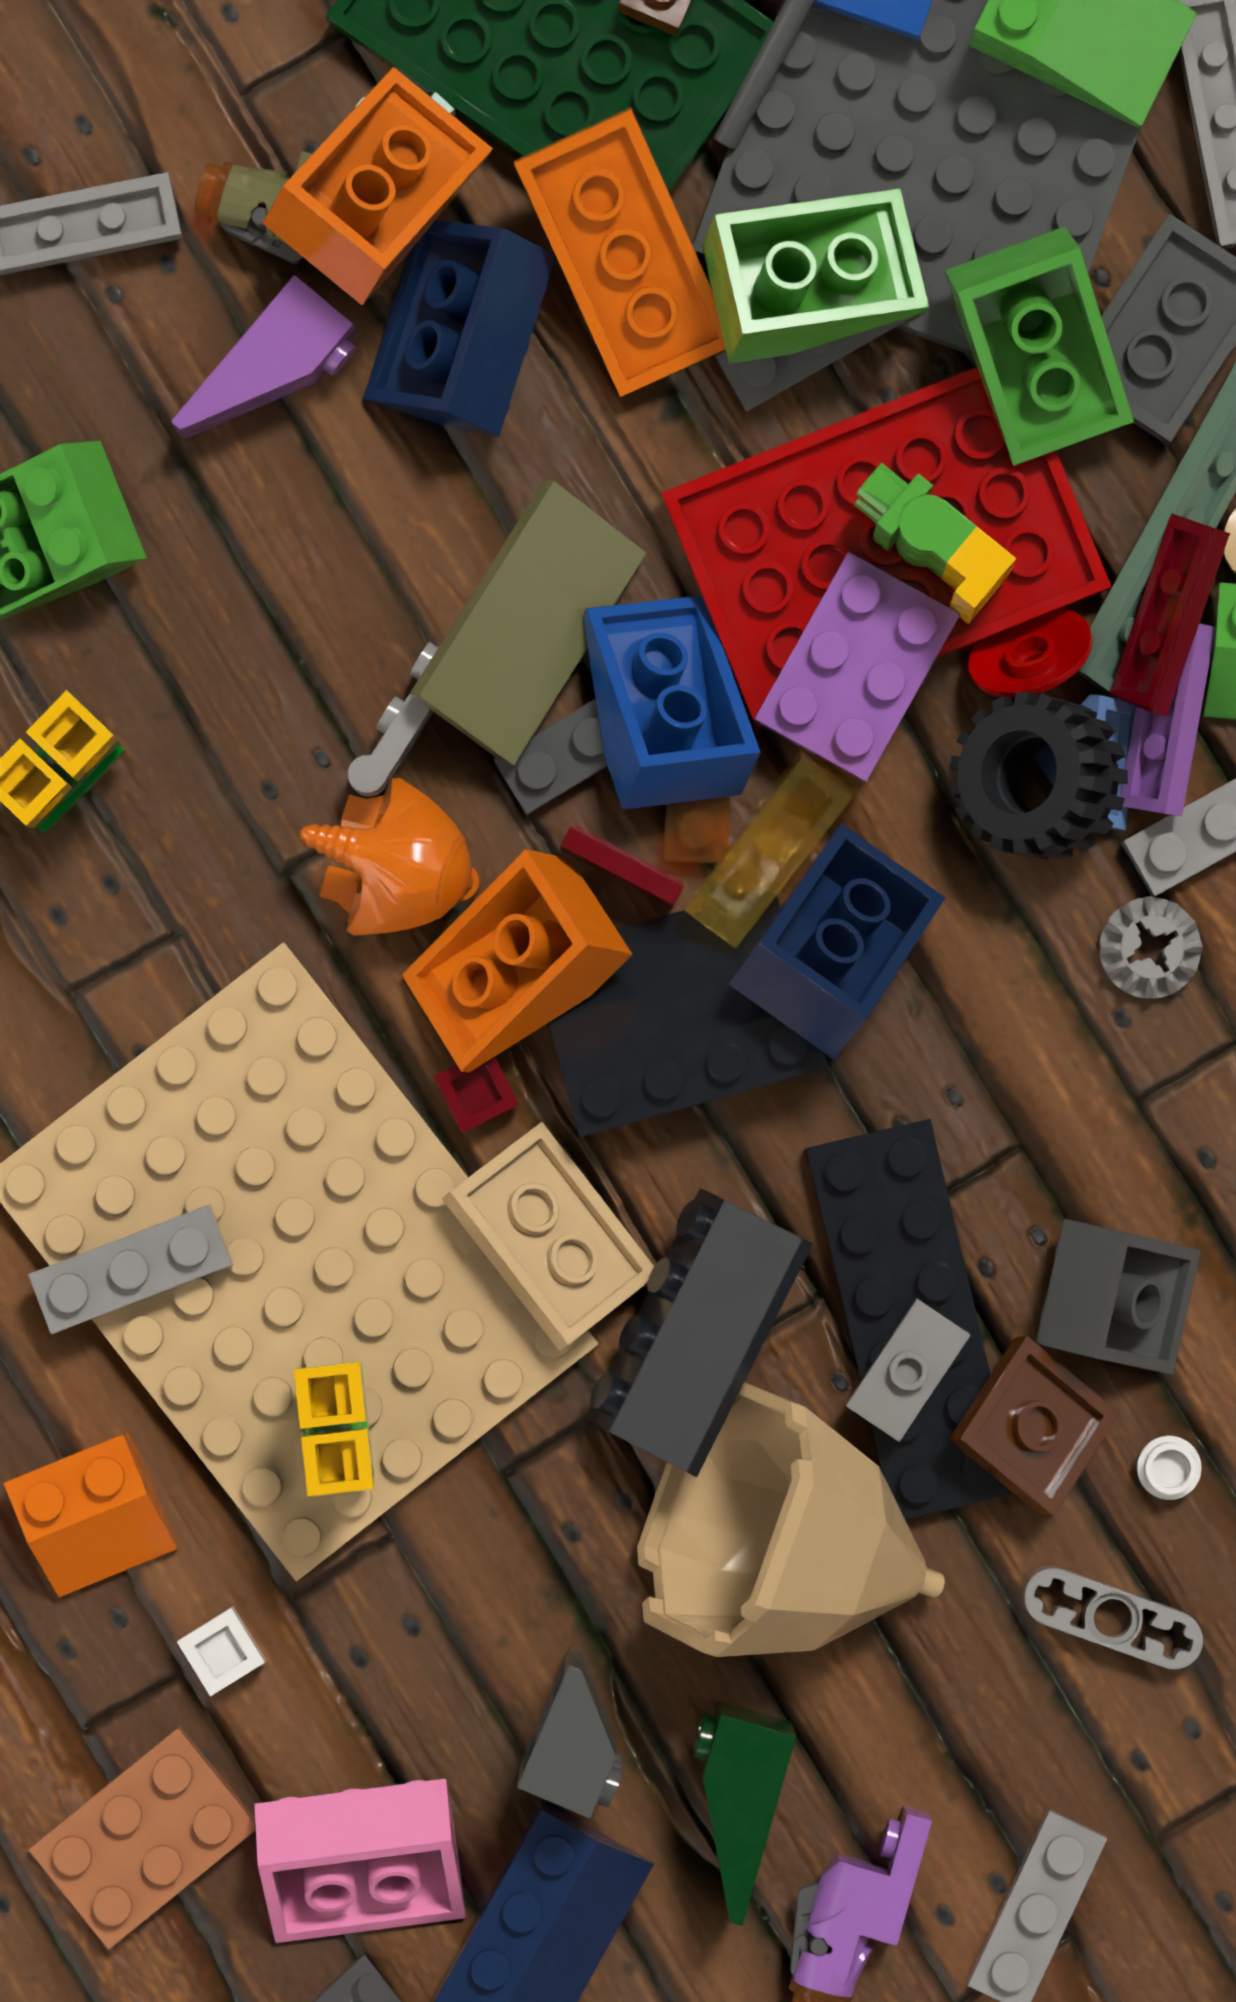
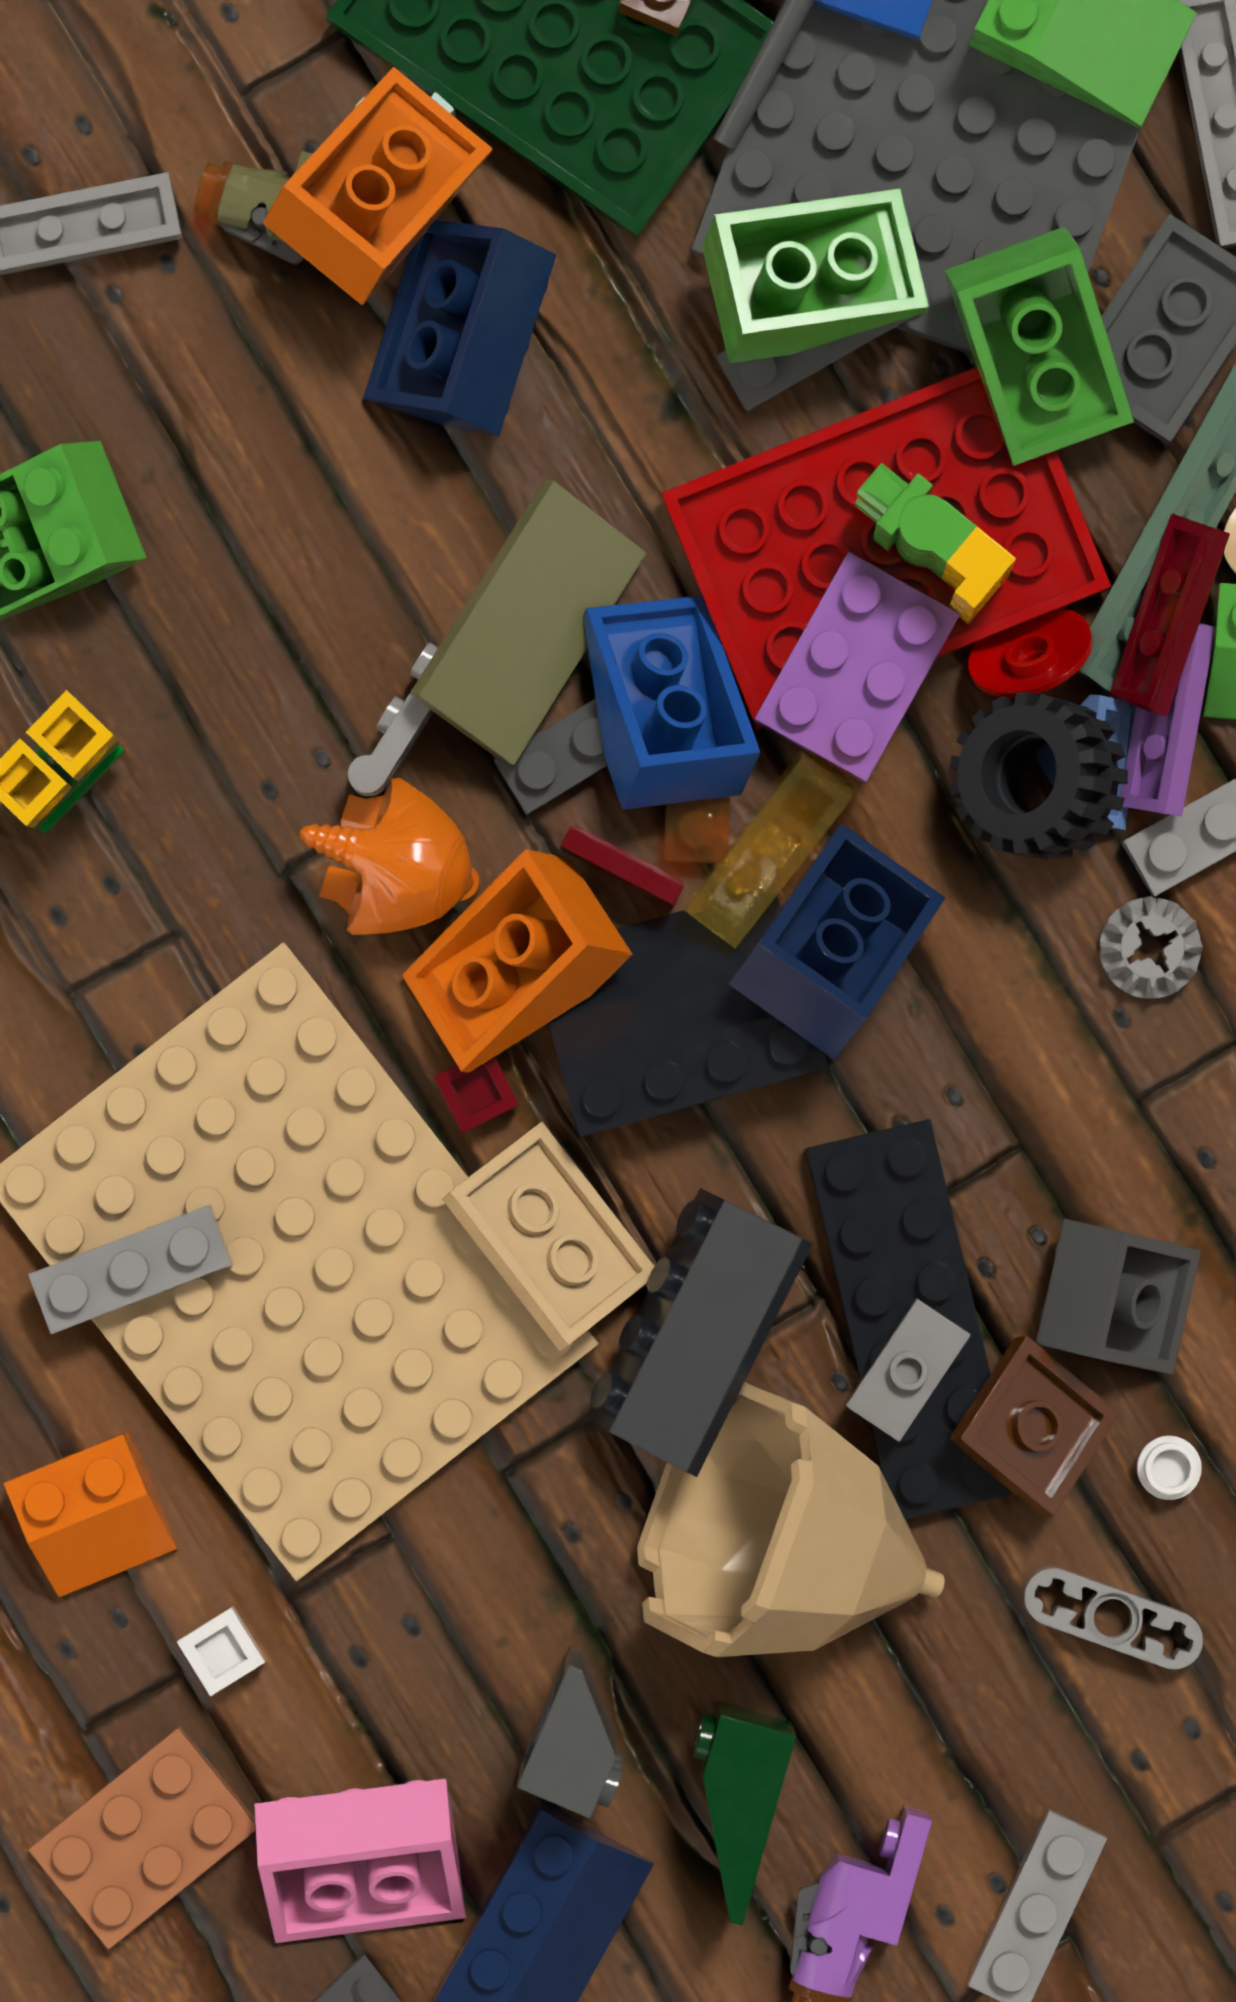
medium lavender slope [171,275,356,439] -> none
yellow hips [293,1361,375,1497] -> none
orange plate [514,107,726,397] -> none

